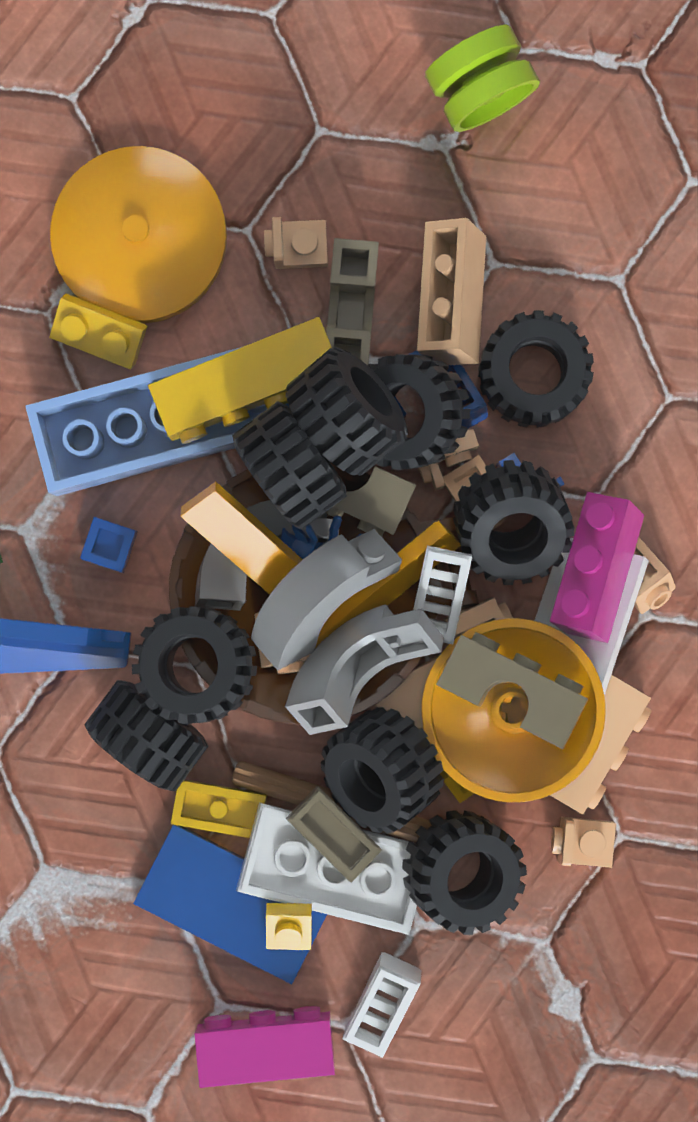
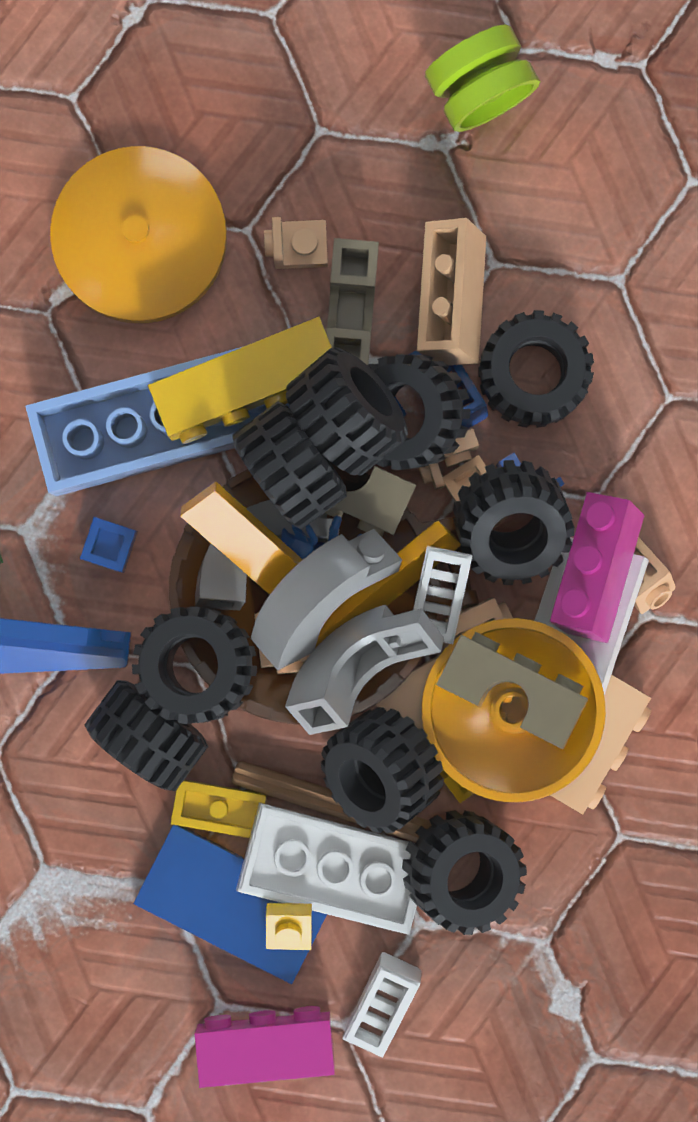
yellow plate [49,293,148,370] -> none
dark tan tile [285,786,382,883] -> none
light nougat bracket [551,816,616,868] -> none

